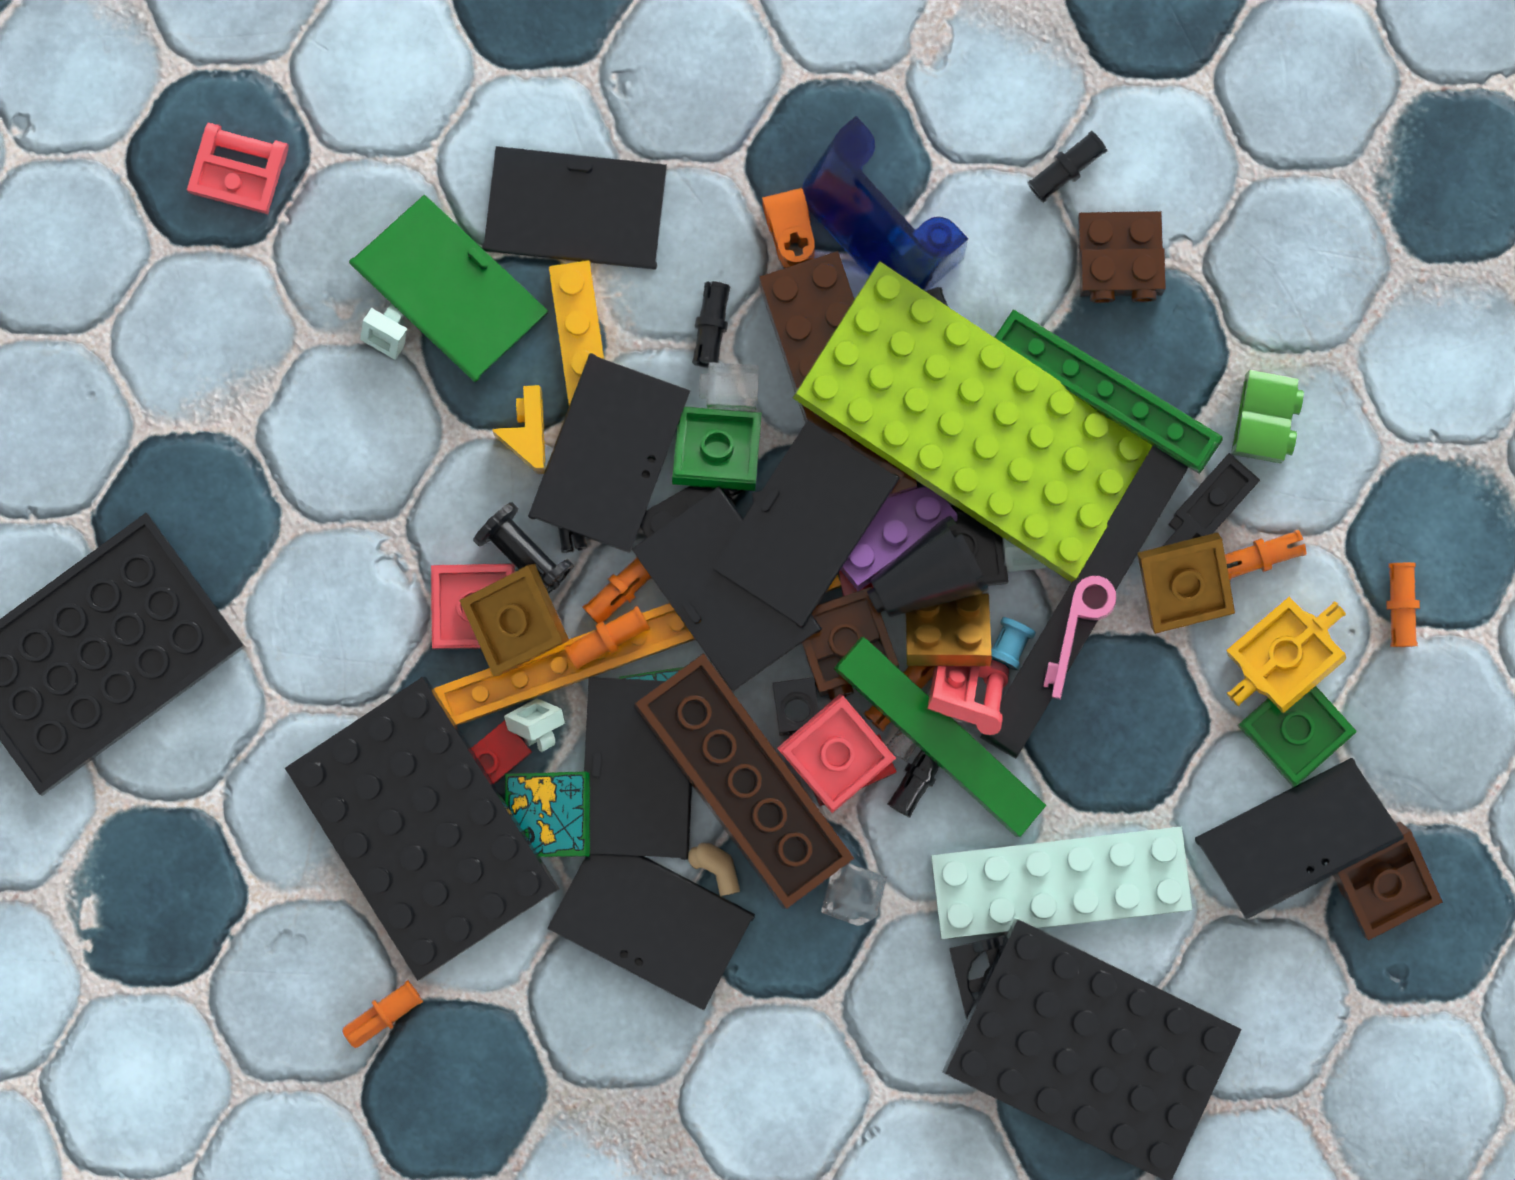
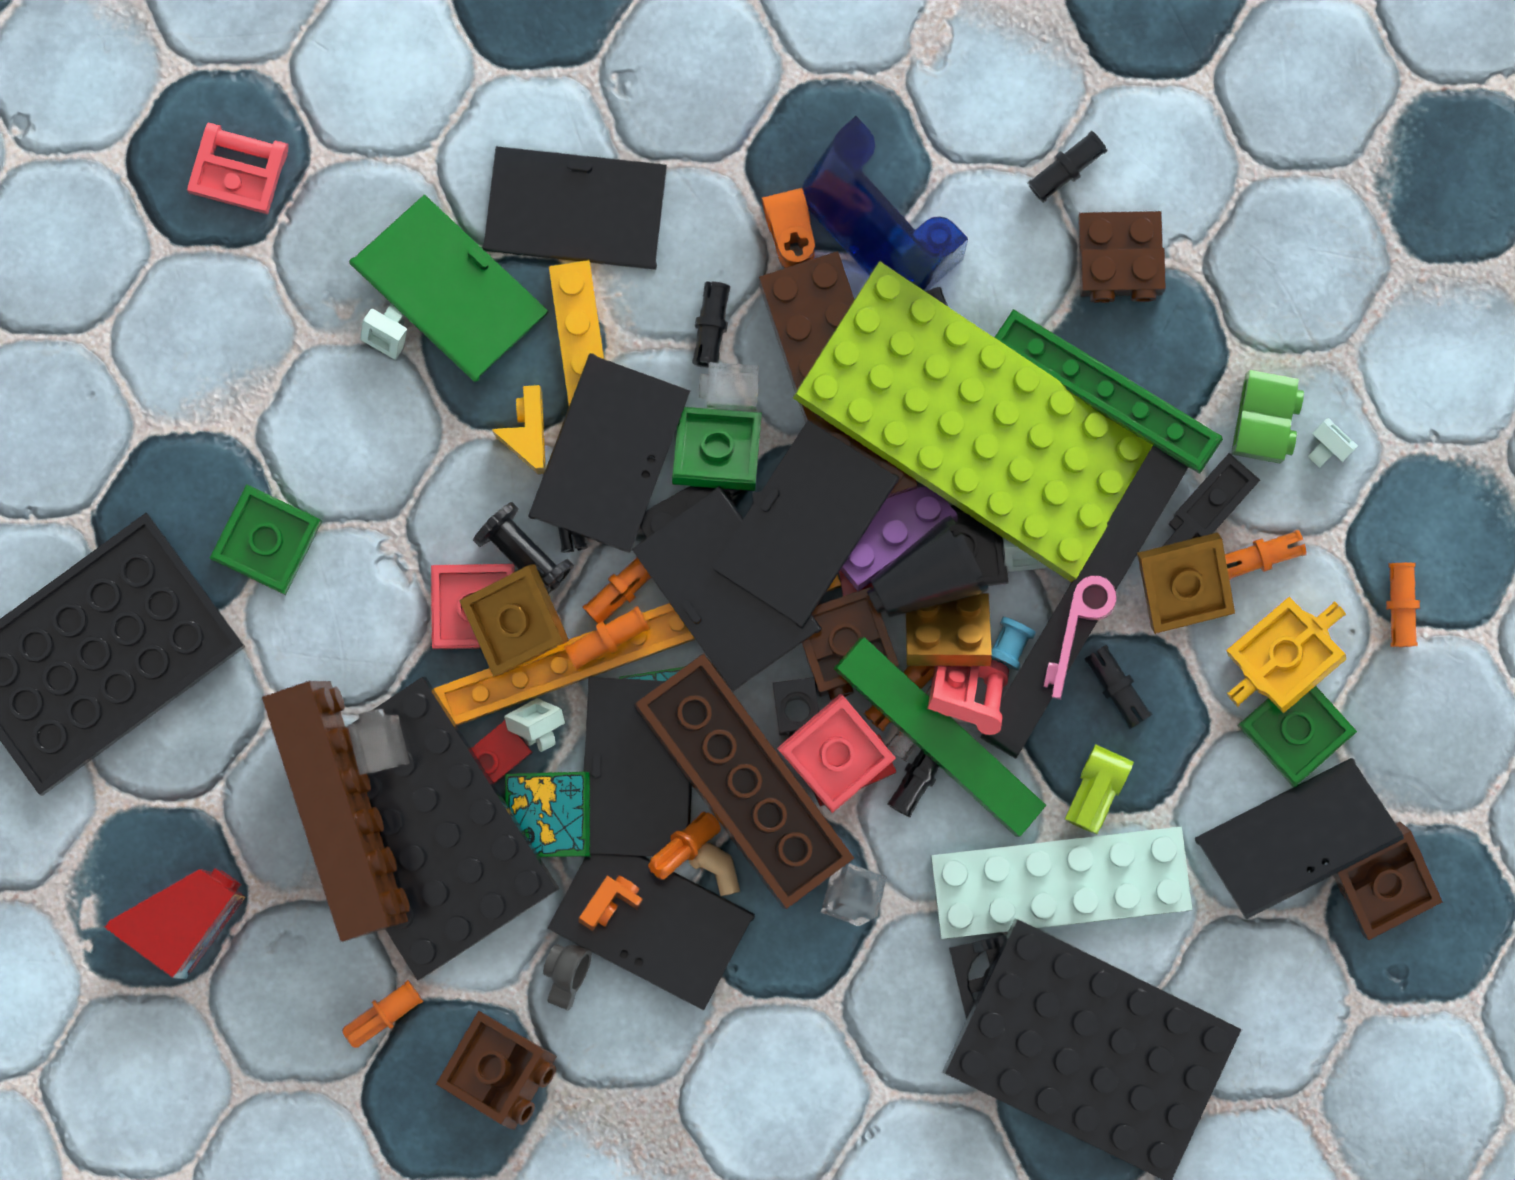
none -> red slope [104,868,246,979]
none -> green tile [210,484,322,596]
none -> reddish brown brick [262,681,410,942]
none -> clear brick [348,708,410,775]
none -> reddish brown plate [436,1011,557,1130]
none -> dark grey piece [543,944,592,1011]
none -> orange bracket [579,875,643,931]
none -> orange axle [648,811,721,879]
none -> lime piece [1064,744,1134,835]
none -> black pin [1084,645,1153,729]
none -> light aqua tile [1308,418,1358,468]

